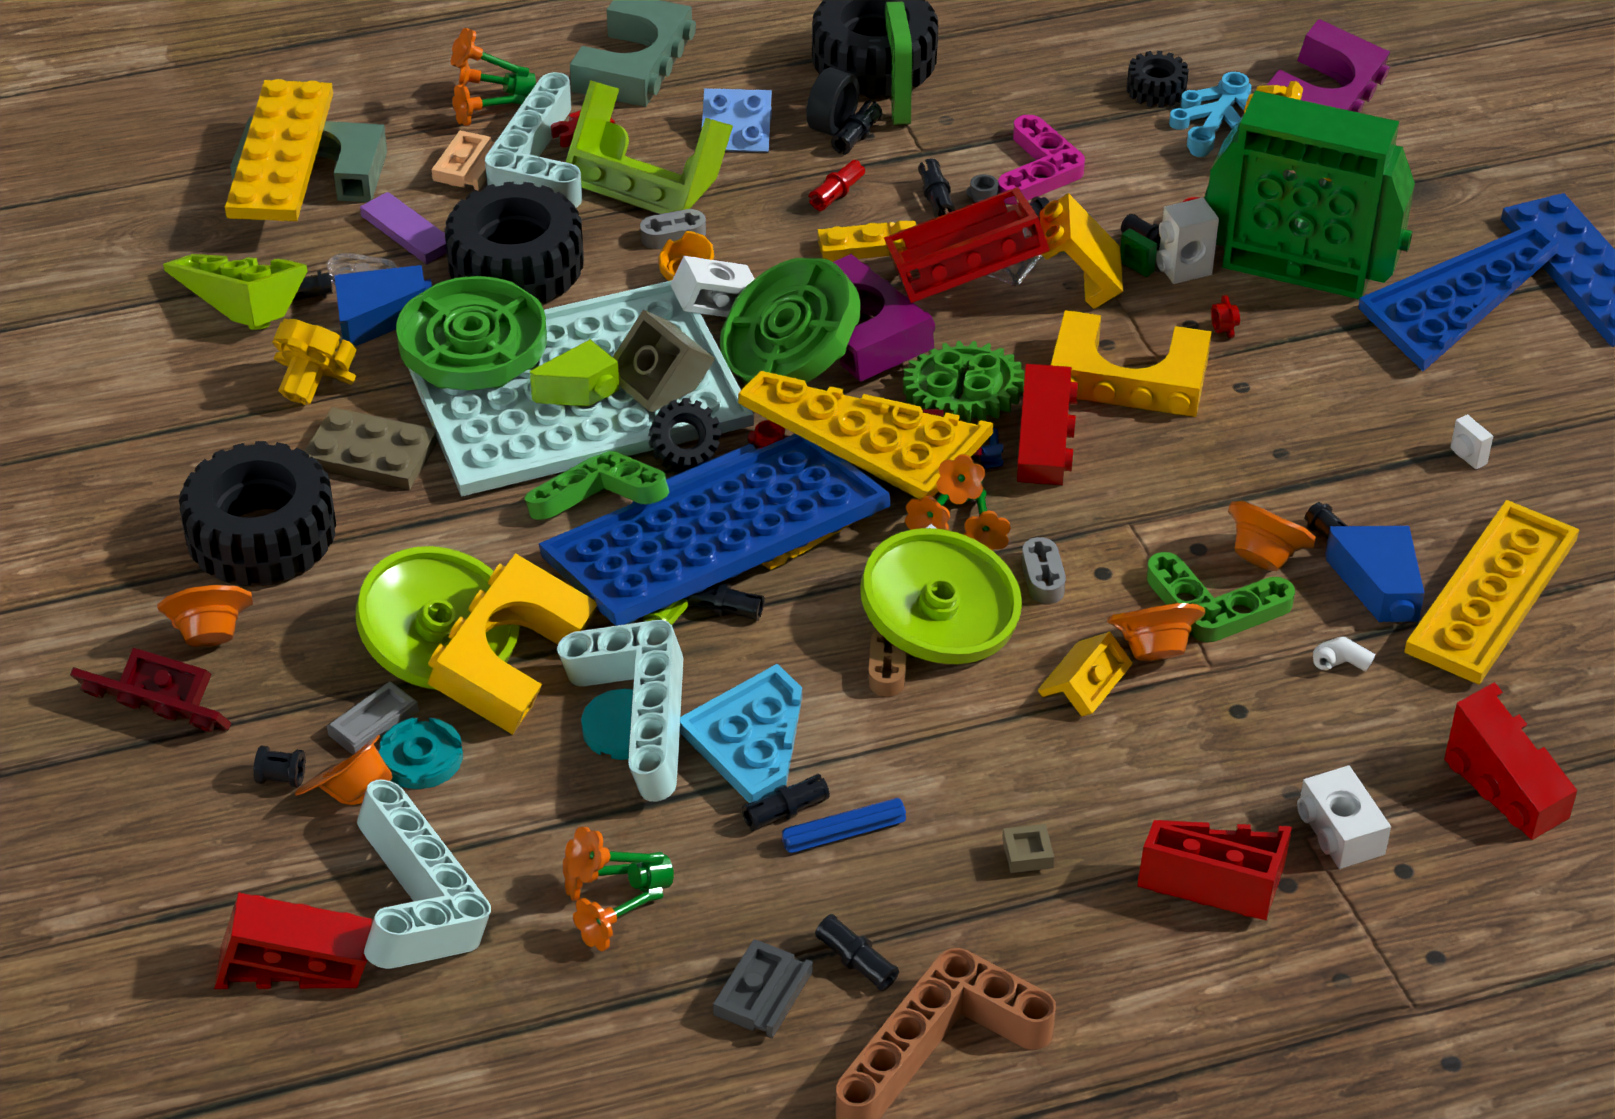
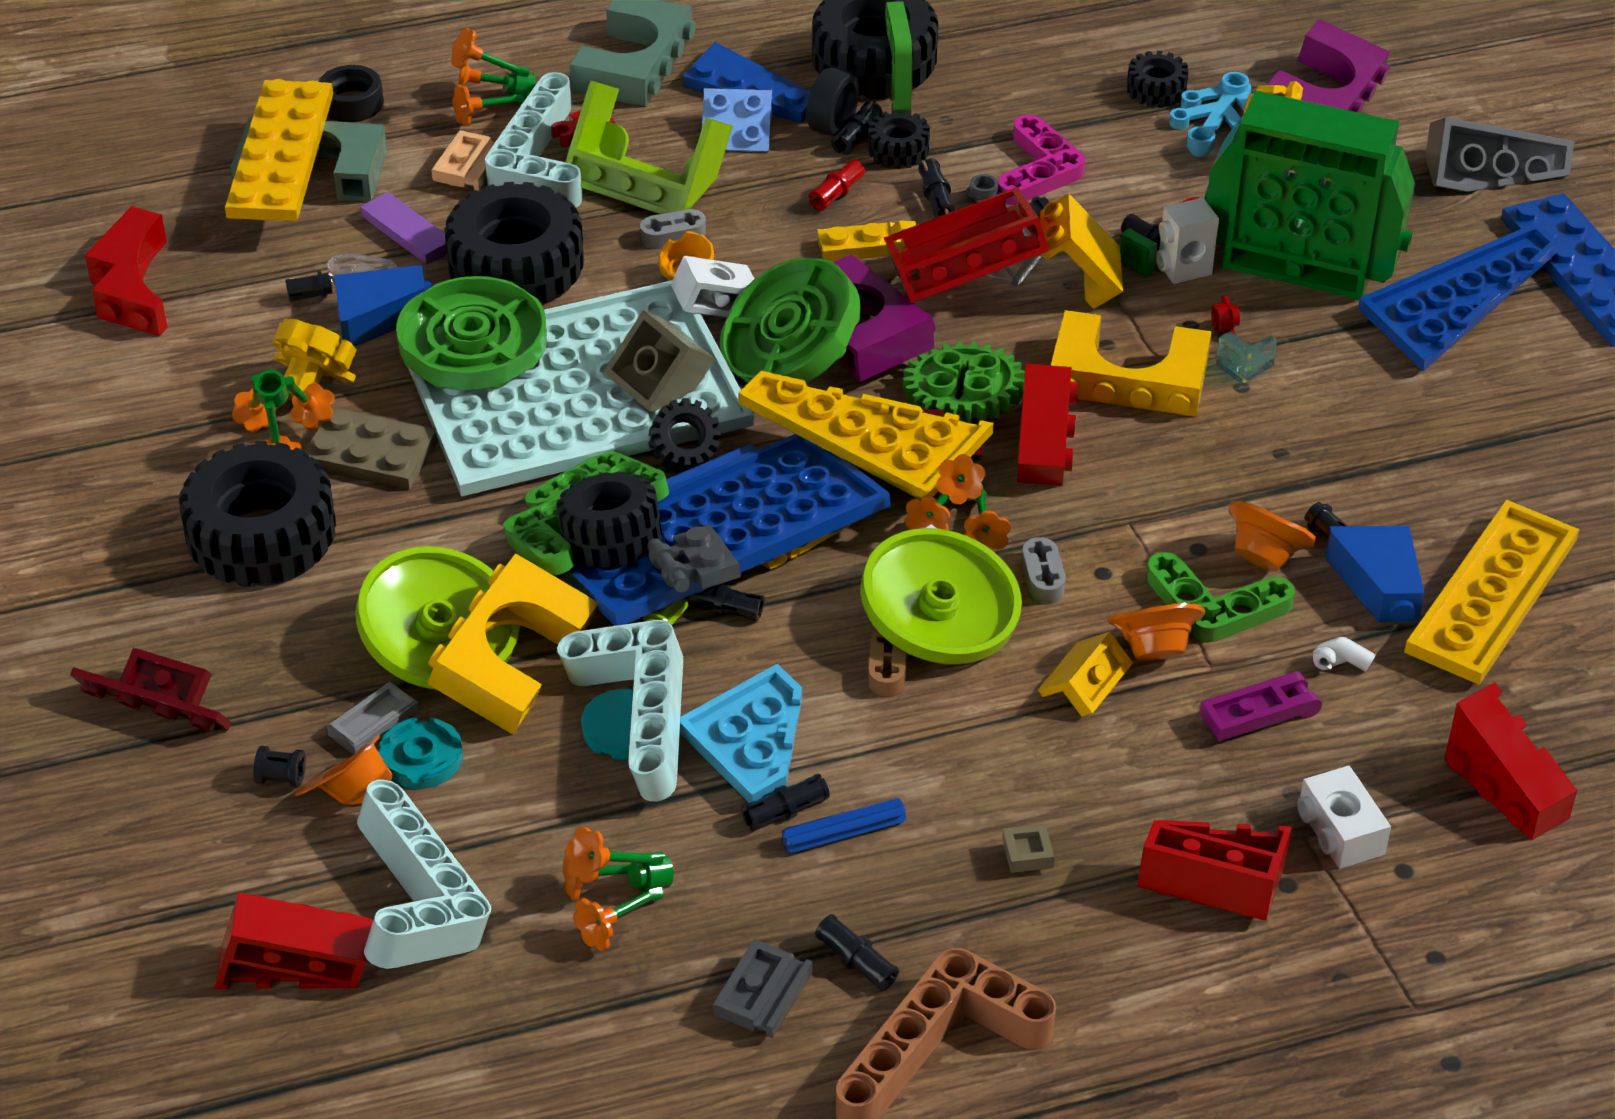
orange hat [157,585,253,647] -> none
lime wedge [163,254,308,330] -> none
lime slope [530,339,620,406] -> none
red plate [748,420,789,449] -> none
blue hand [980,428,1003,469] -> none
white plate [1450,414,1493,470] -> none
none -> red arch [85,206,168,336]
none -> orange plant [232,370,335,450]
none -> black tyre [319,65,384,123]
none -> bright green beam [503,497,575,575]
none -> black tyre [556,472,662,568]
none -> dark grey plate [647,524,741,593]
none -> blue wing [683,42,810,123]
none -> black tyre [868,110,930,169]
none -> magenta plate [1199,672,1322,741]
none -> clear light blue panel [1216,331,1277,384]
none -> light grey wedge [1425,117,1575,192]

